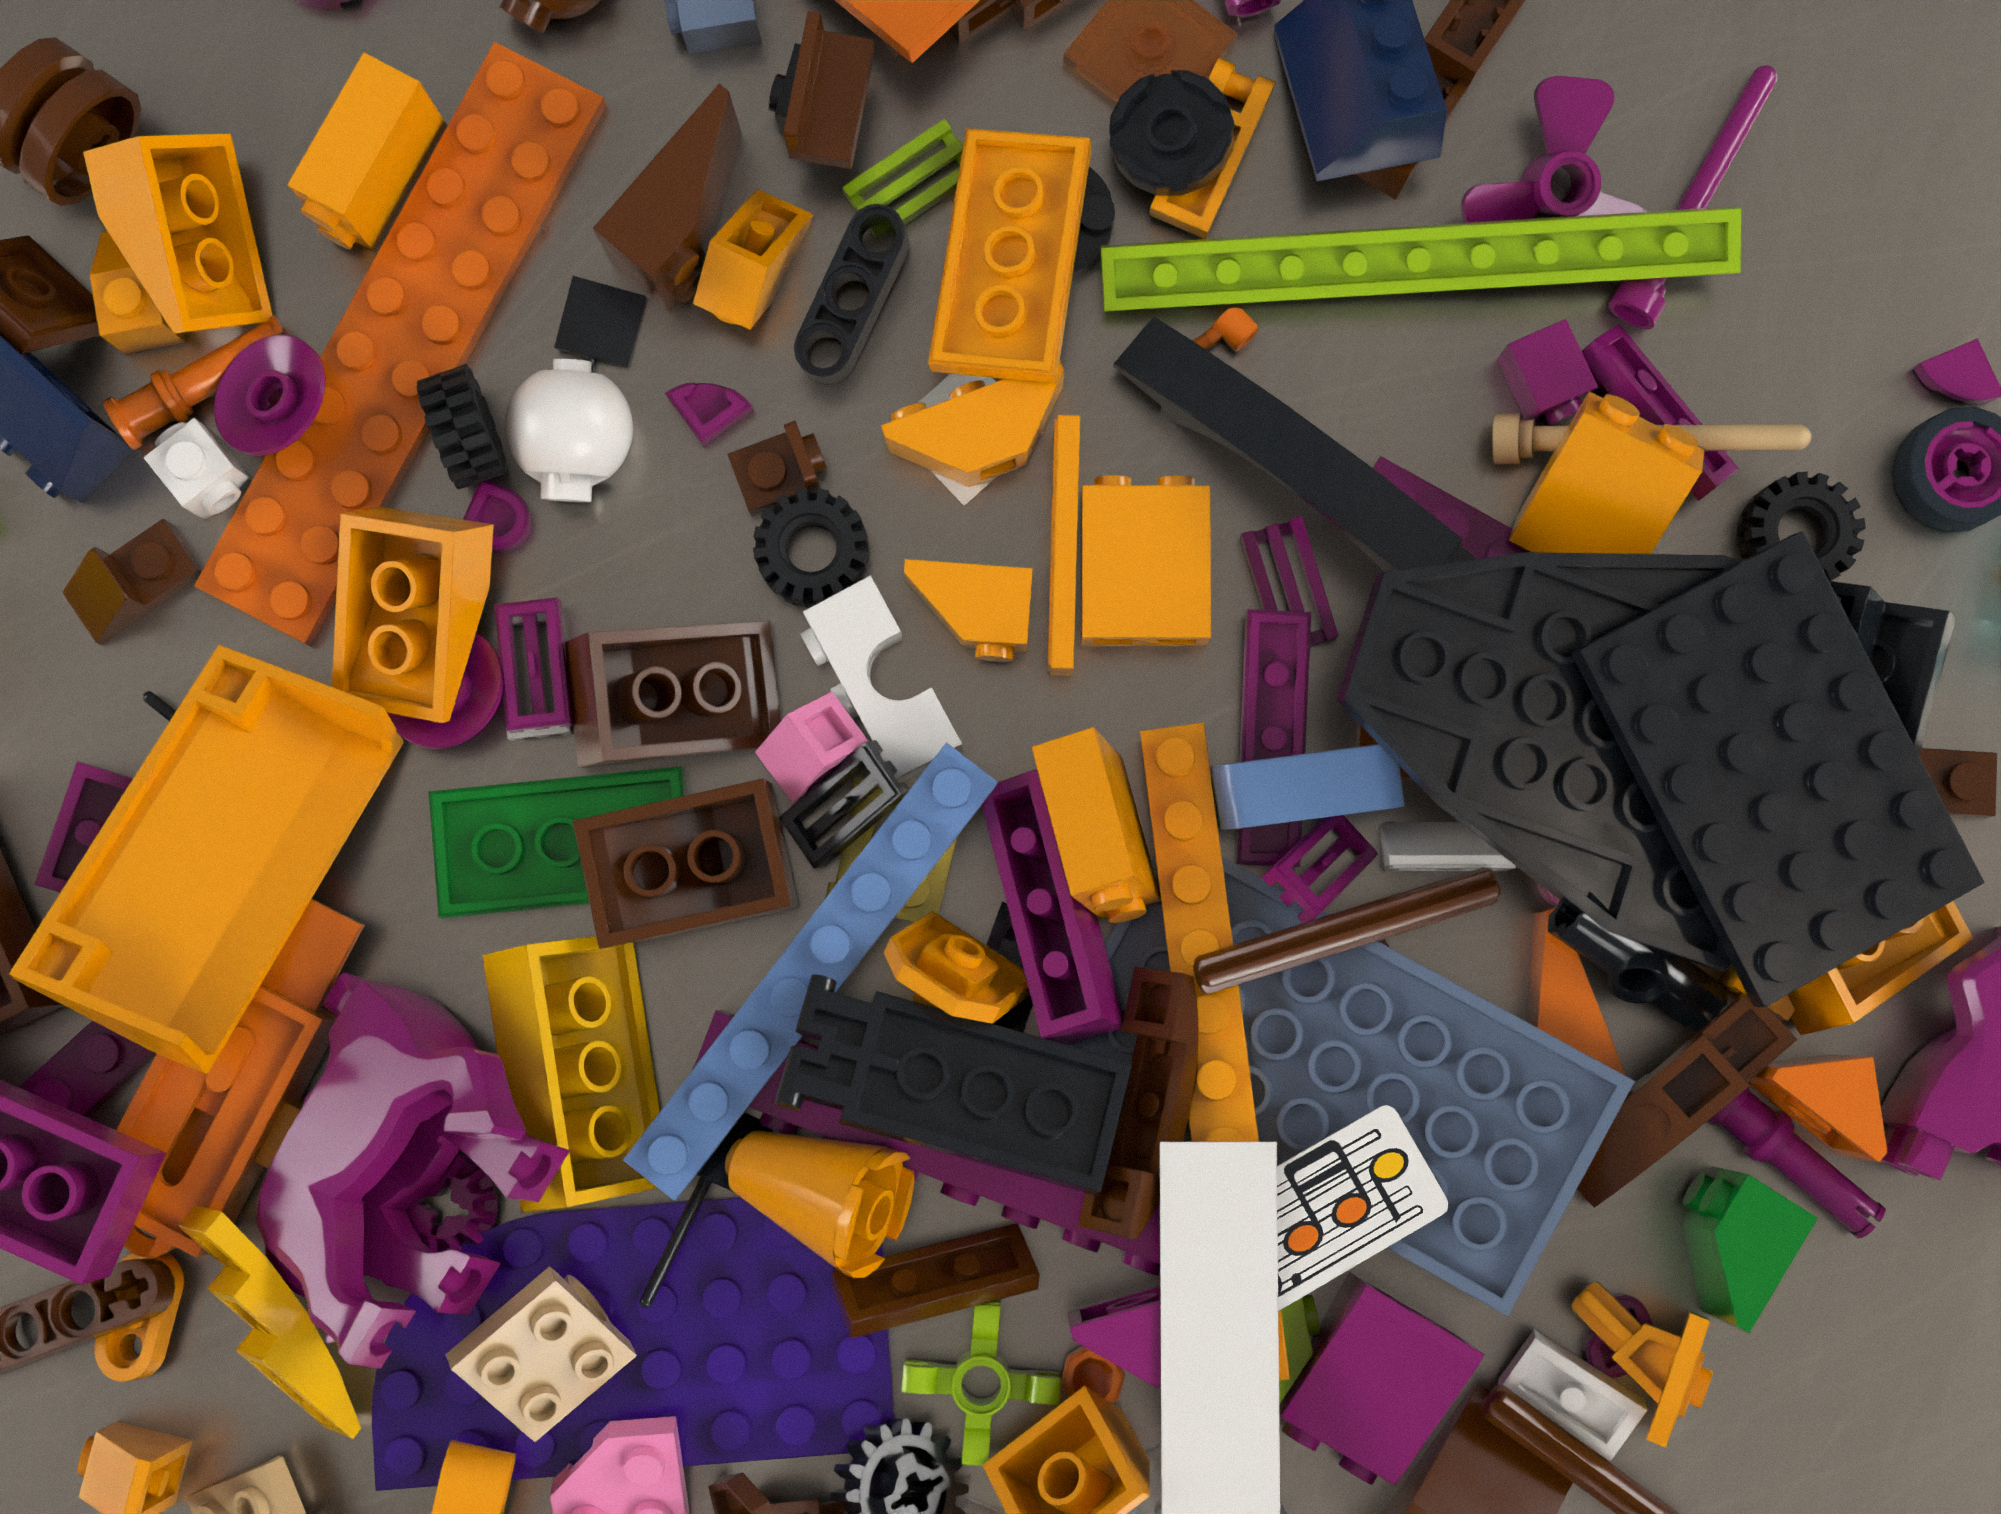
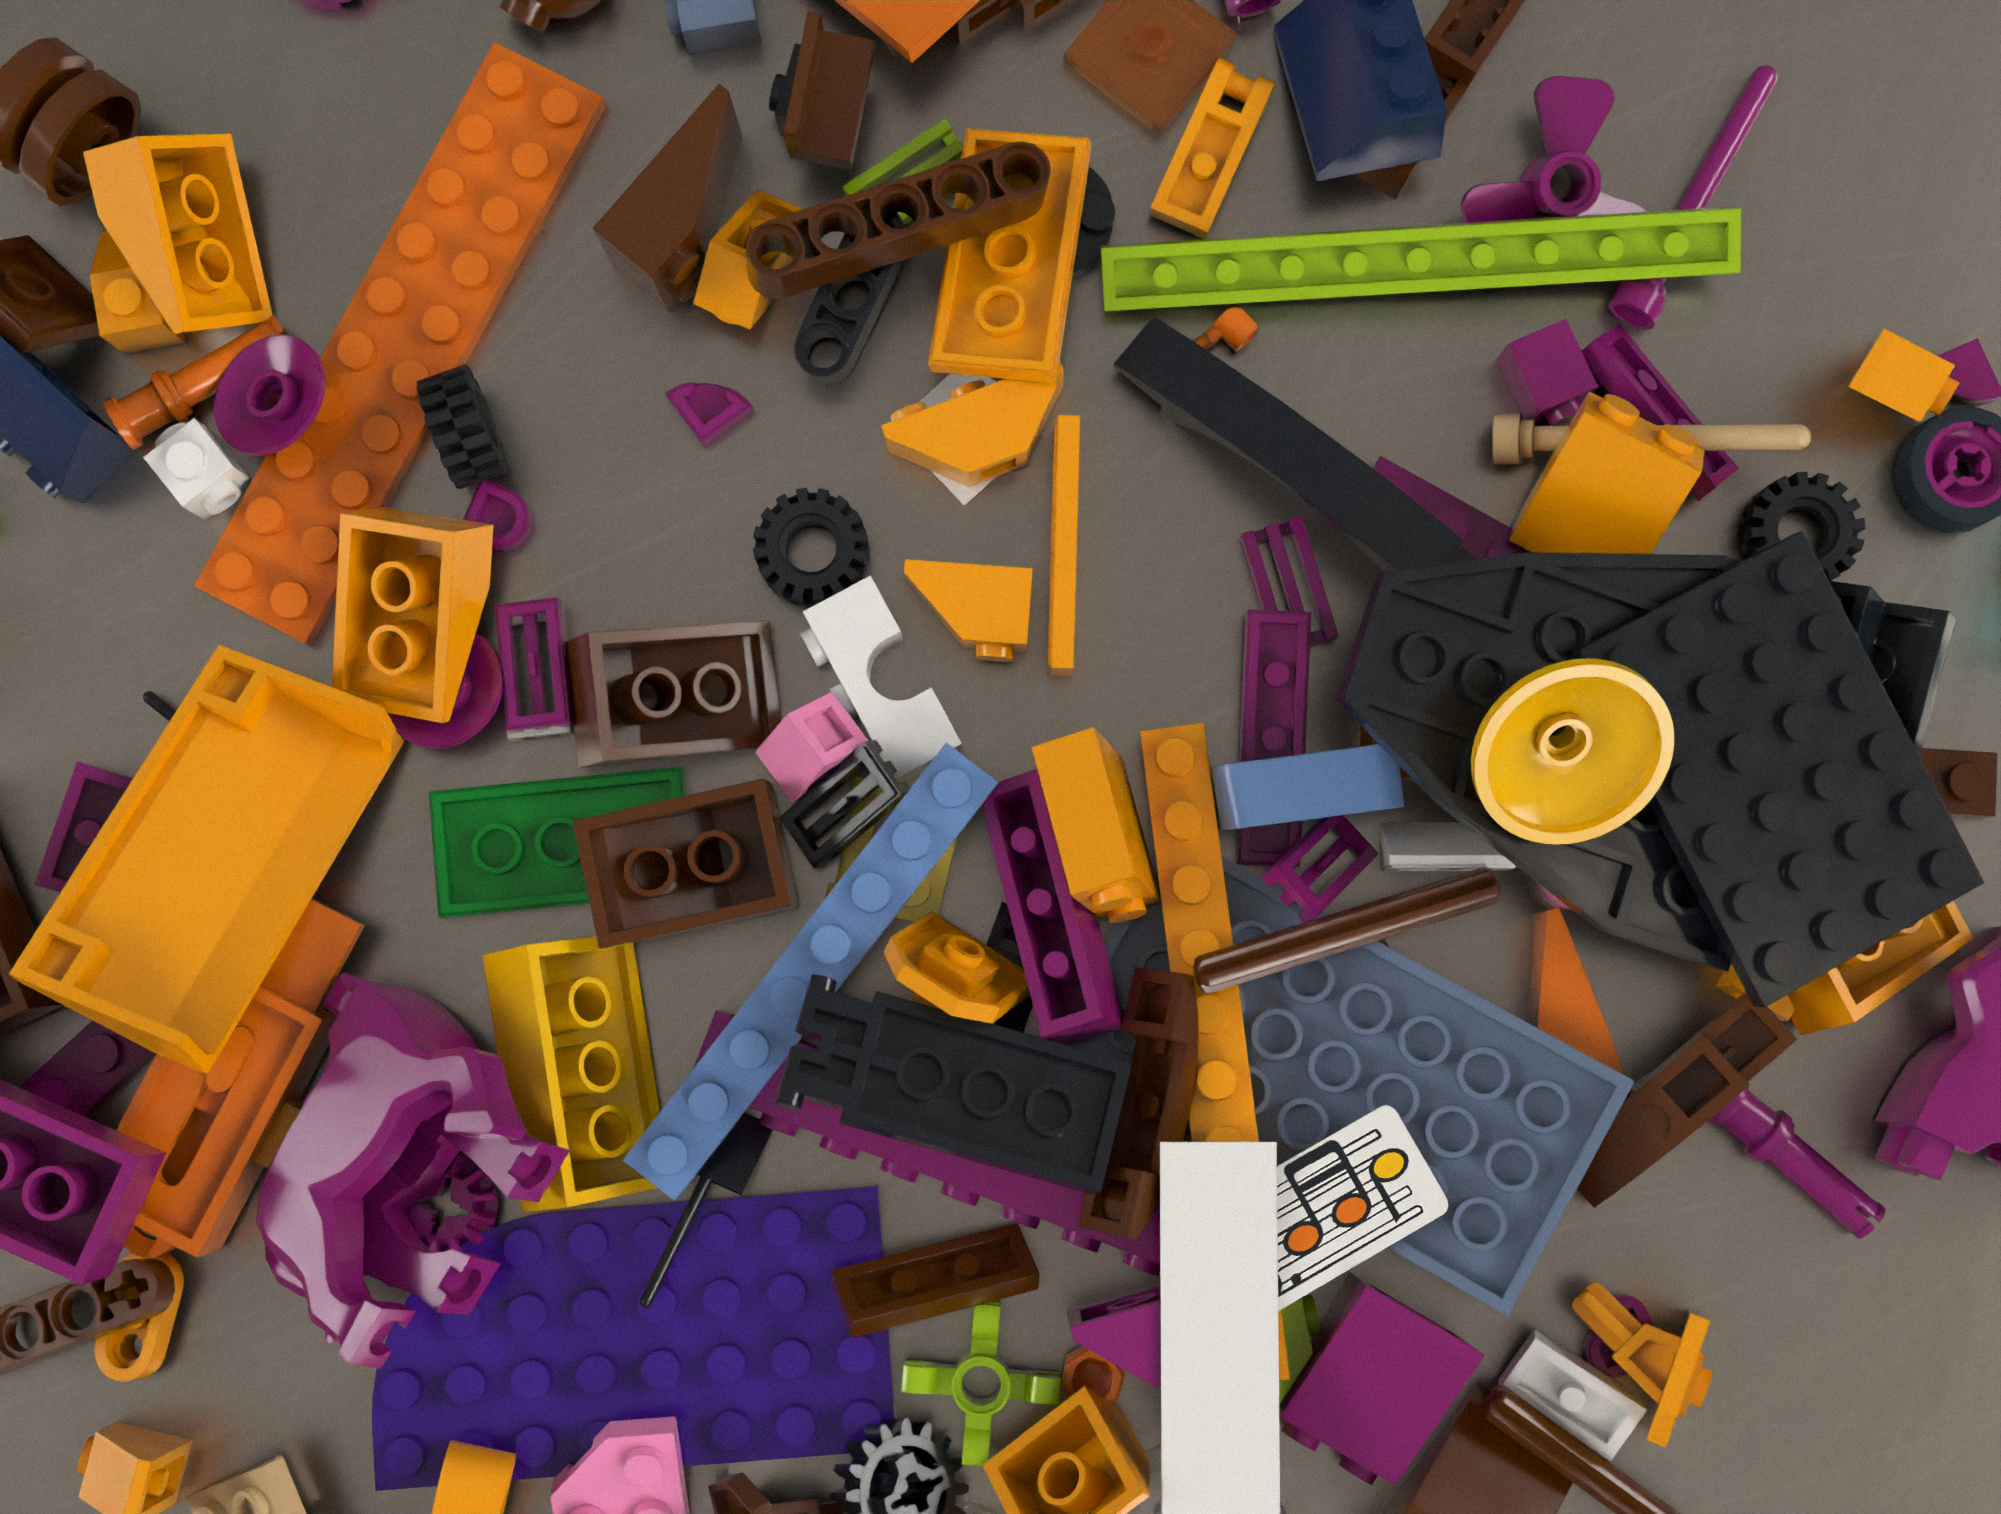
reddish brown slope [62,519,202,645] -> none
yellow slope [178,1205,361,1439] -> none
light orange brick [287,52,447,252] -> none
tan plate [446,1266,637,1442] -> none
white brick [505,359,633,503] -> none
black piece [554,276,646,373] -> none
light orange cone [725,1130,915,1278] -> none
reddish brown bracket [727,421,827,517] -> none
light orange brick [1081,475,1211,647] -> none
black tile [1109,70,1235,196] -> none
black piece [1548,891,1728,1032] -> none
green slope [1680,1166,1818,1333] -> none
orange slope [1749,1054,1887,1162] -> none
none -> reddish brown beam [746,141,1051,299]
none -> yellow dish [1471,658,1674,845]
none -> light orange slope [1848,328,1960,422]

